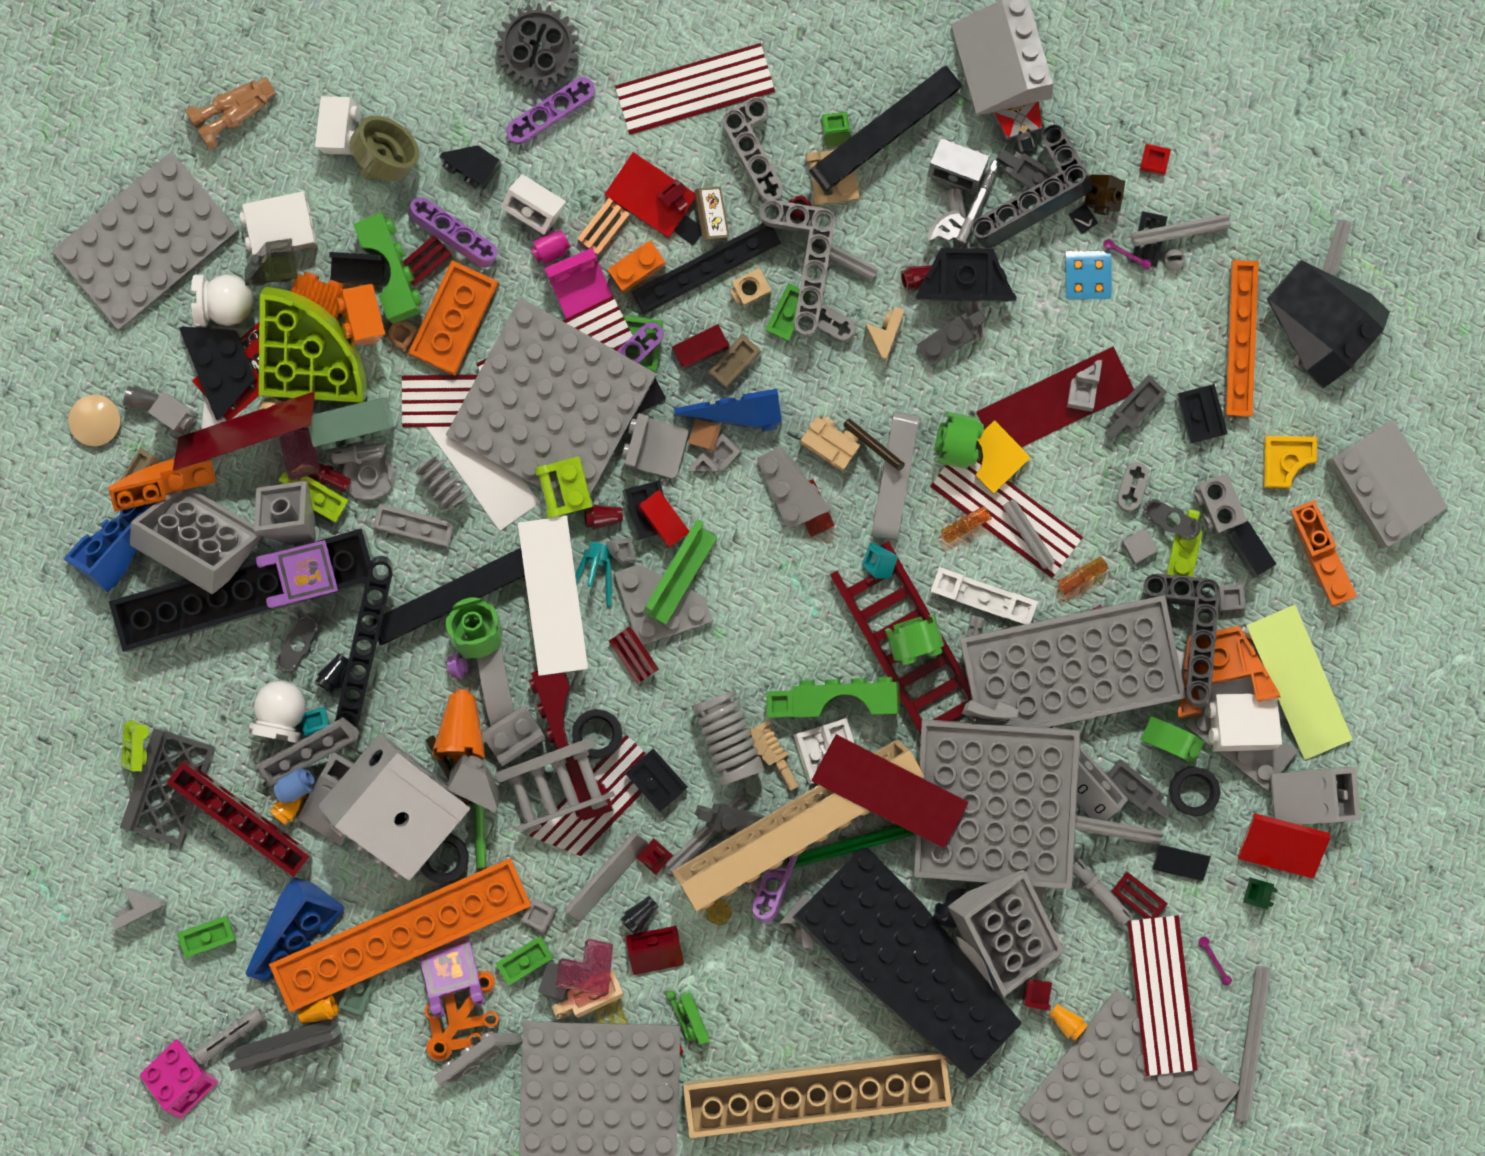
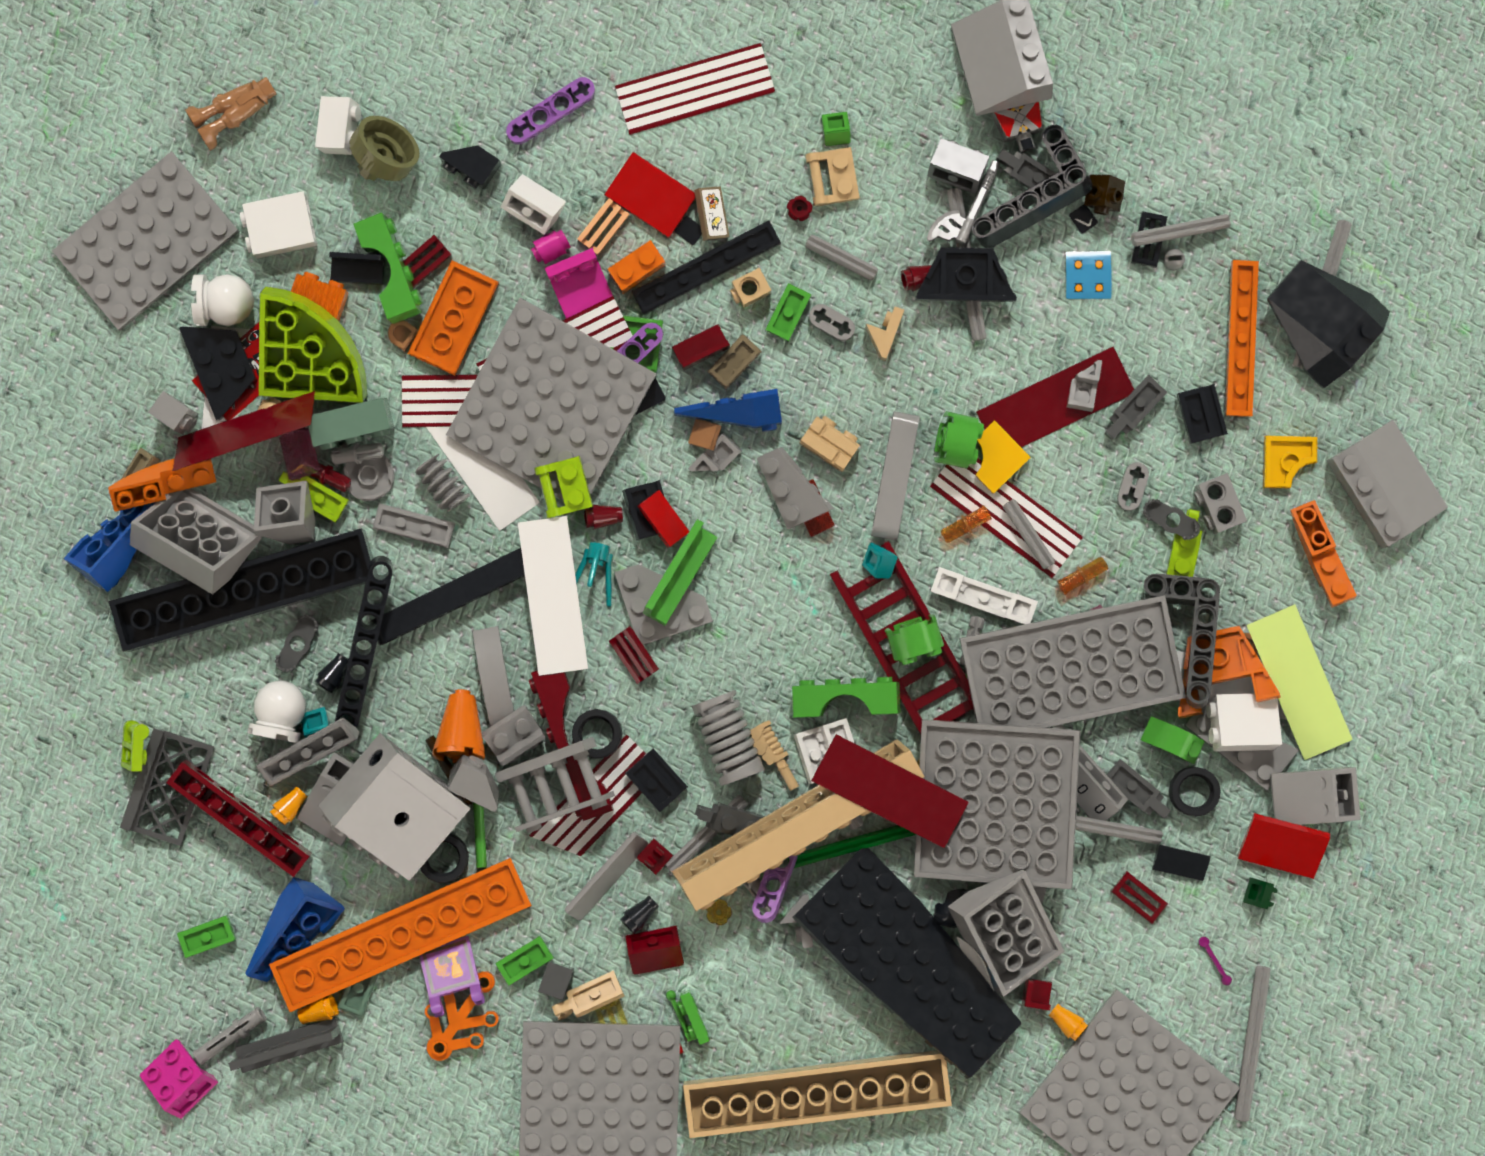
tan dish [68,394,122,447] -> none
light grey slope [111,888,167,930] -> none
flat silver cone [123,384,160,411] -> none
clear smoke slope [245,238,298,286] -> none
medium lavender flag [256,540,338,608] -> none
medium blue brick [274,768,315,803] -> none
orange slope [336,284,385,345] -> none
medium lavender beam [408,197,497,268] -> none
light grey wing [434,1031,523,1085] -> none
bright green brick [446,597,503,659] -> none
medium lavender plate [447,653,469,679] -> none
dark grey gear [495,3,580,89] -> none
light grey tile [521,897,556,933] -> none
clear pink plate [556,939,613,996] -> none
light grey tile [606,537,636,564] -> none
light grey bracket [622,413,688,478] -> none
dark red tile [656,179,688,211] -> none
light grey beam [722,97,783,202] -> none
light grey beam [760,200,835,338] -> none
bright green tile [766,690,793,718] -> none
black beam [809,65,963,192] -> none
dark brown bar [843,418,905,471] -> none
dark grey hinge [917,310,987,367] -> none
light grey slope [962,700,1019,721] -> none
light grey pin [1073,857,1133,926] -> none
magenta hinge [1103,239,1151,270] -> none
light grey tile [1122,528,1158,564] -> none
sticker [1128,915,1198,1076] -> none
red tile [1139,144,1171,176] -> none
light grey tile [1219,584,1246,612] -> none
black panel [1225,521,1276,579] -> none

